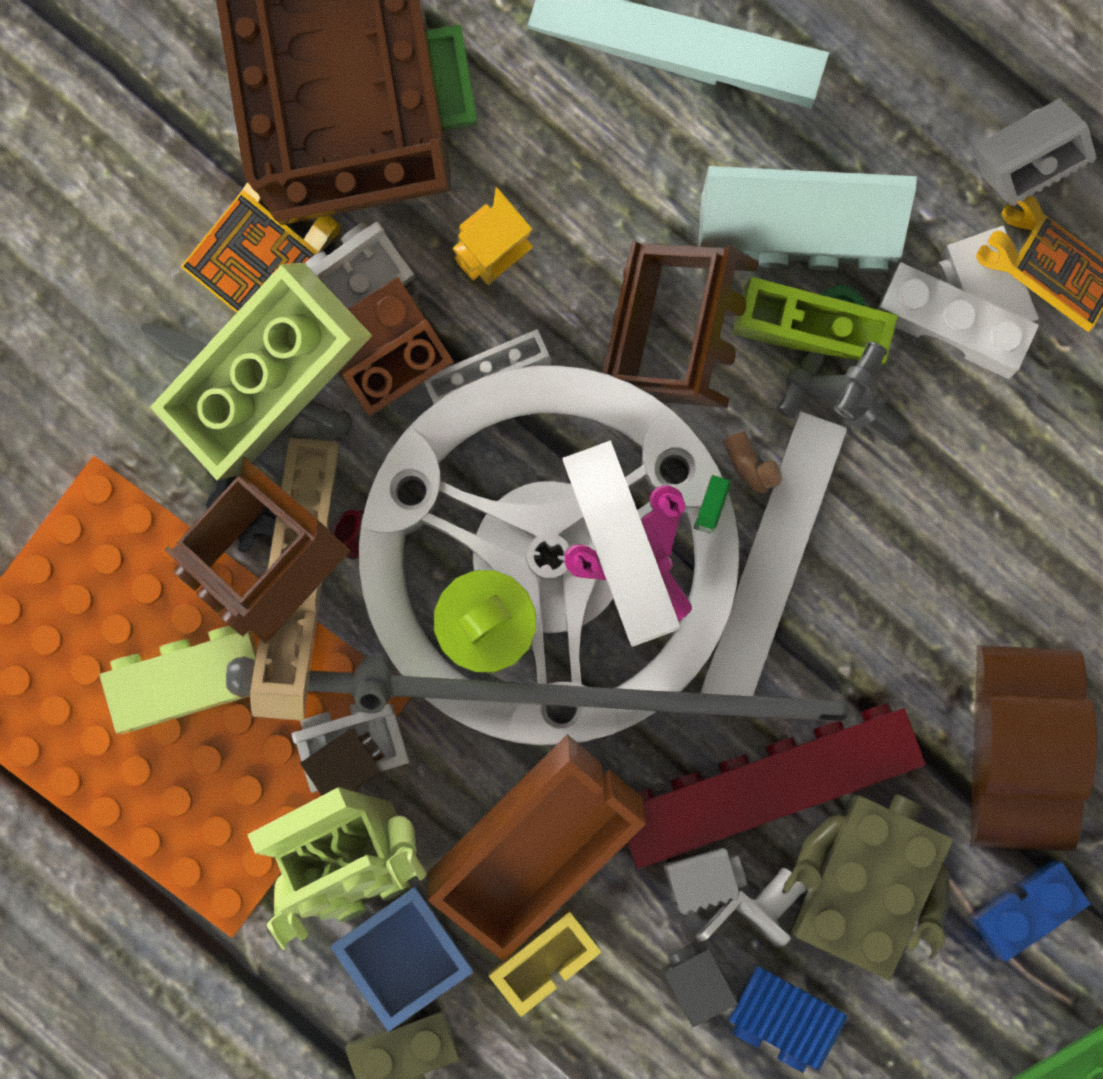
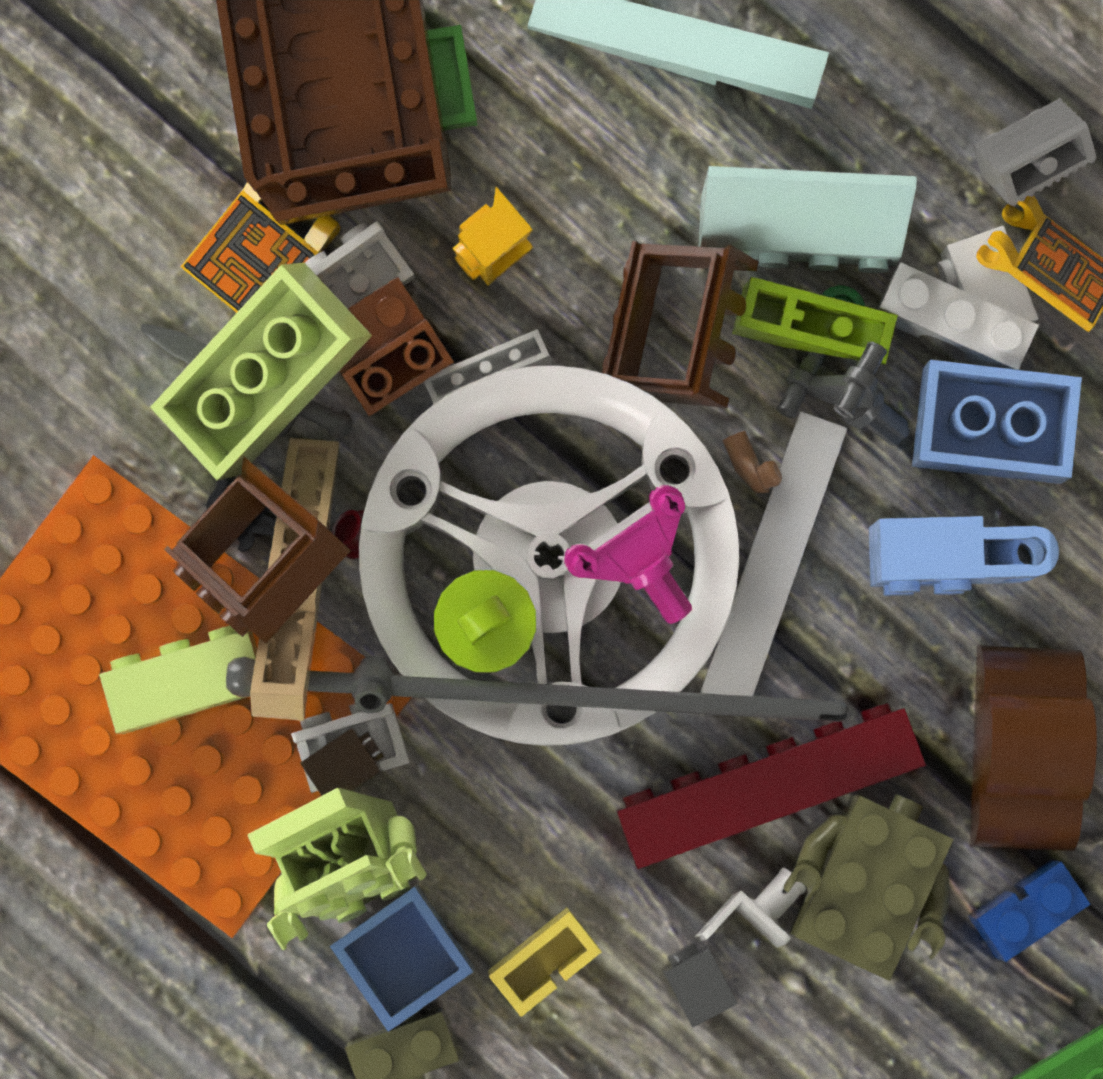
dark orange piece [428,734,646,962] -> none
white slope [562,440,681,647] -> none
light grey brick [663,847,747,915] -> none
green tile [693,475,731,534] -> none
blue brick [726,964,848,1073] -> none
none -> light blue brick [868,516,1059,596]
none -> light blue brick [912,360,1082,484]

